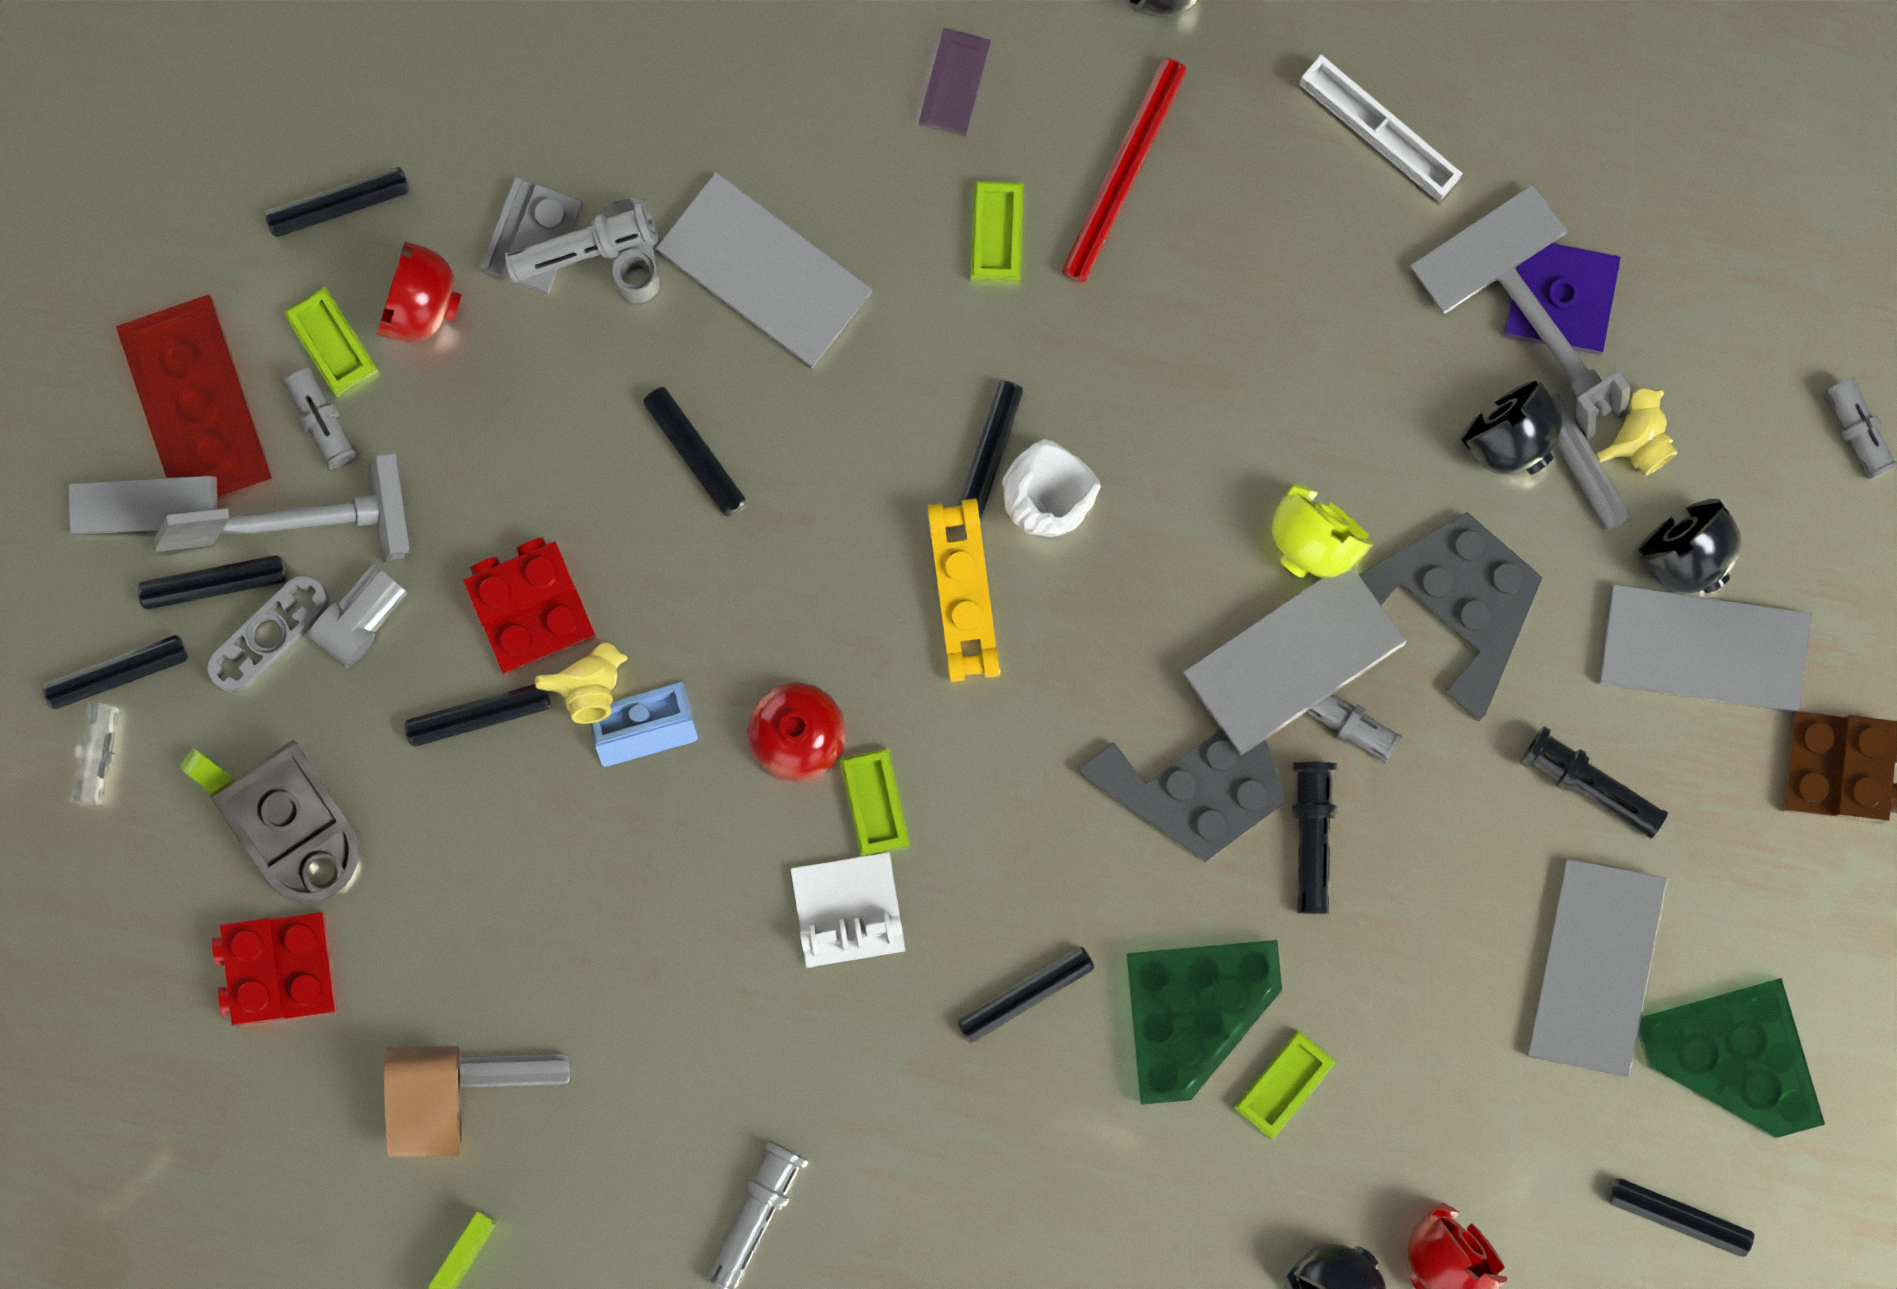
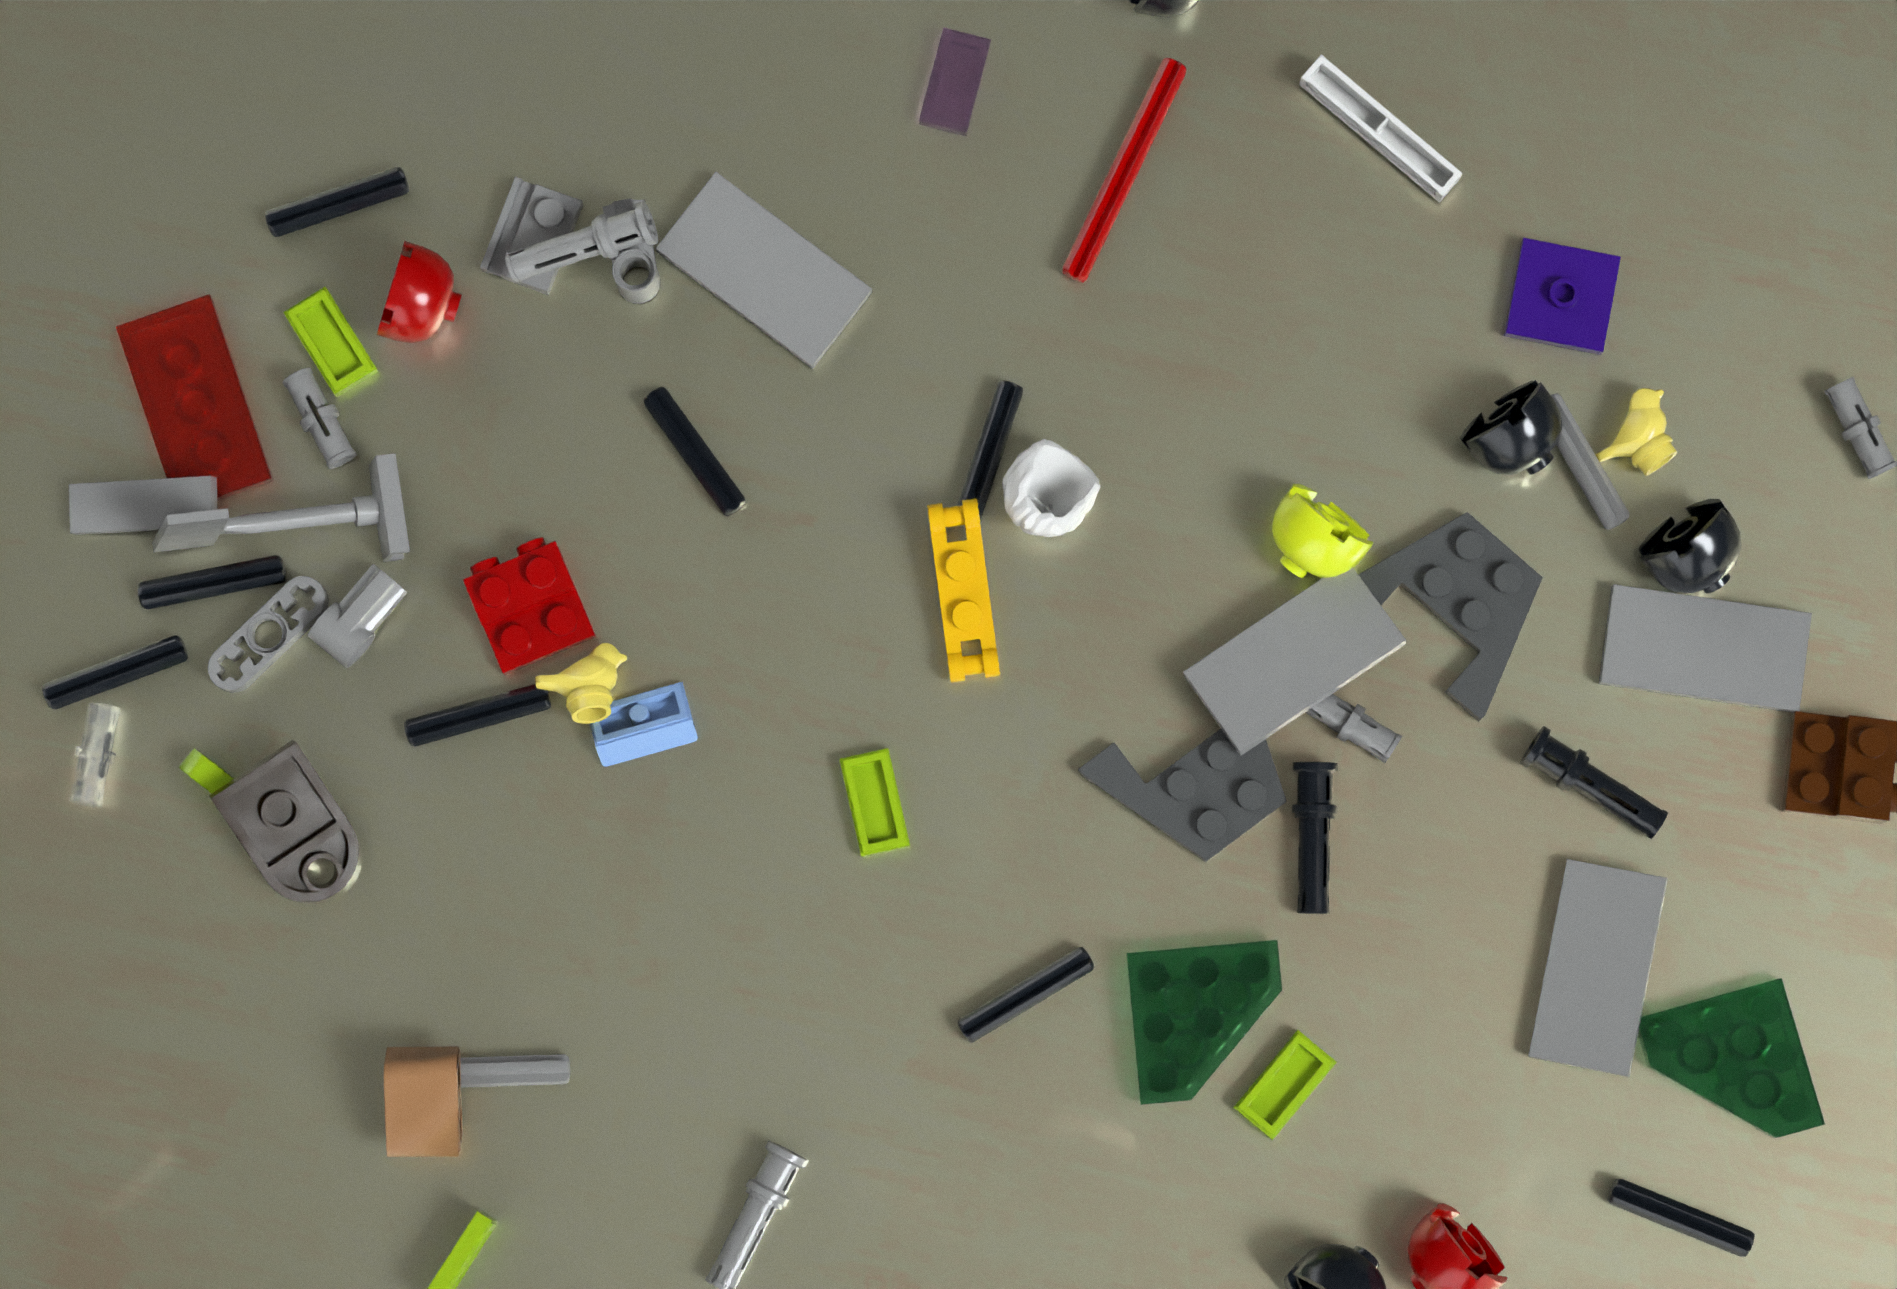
red plate [212,912,338,1027] -> none
red cylinder [747,682,847,783] -> none
white hinge [791,852,906,968] -> none
lime tile [971,181,1024,283] -> none
light grey piece [1410,184,1631,440] -> none

